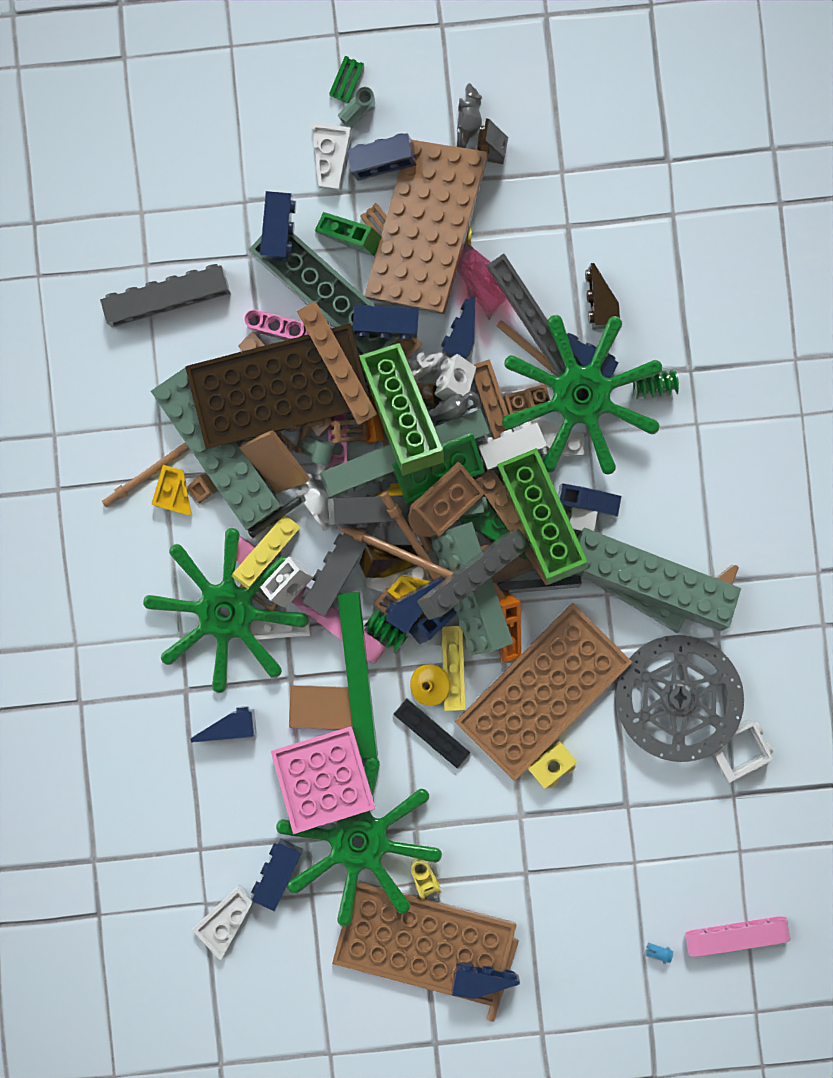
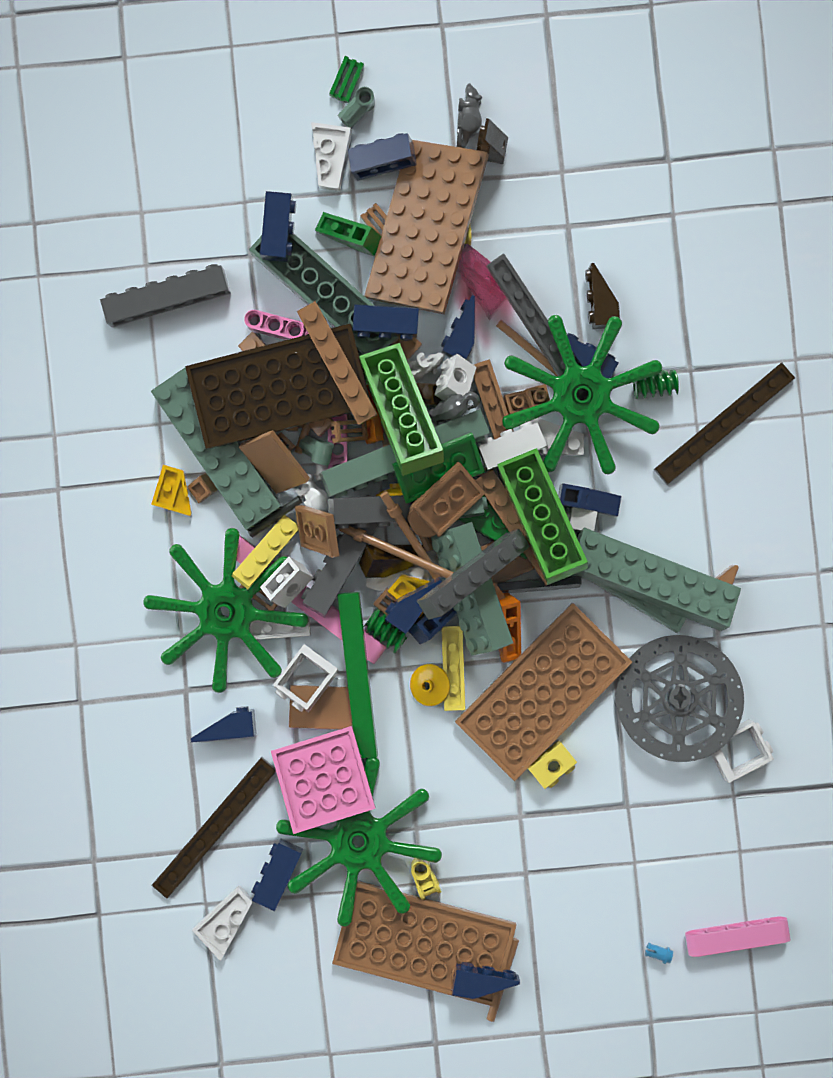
medium nougat bar [102,442,190,508] -> none
black tile [393,698,471,768] -> none
none -> dark brown tile [151,757,276,899]
none -> white window [273,644,339,713]
none -> medium nougat tile [295,505,339,558]
none -> dark brown tile [654,362,795,485]

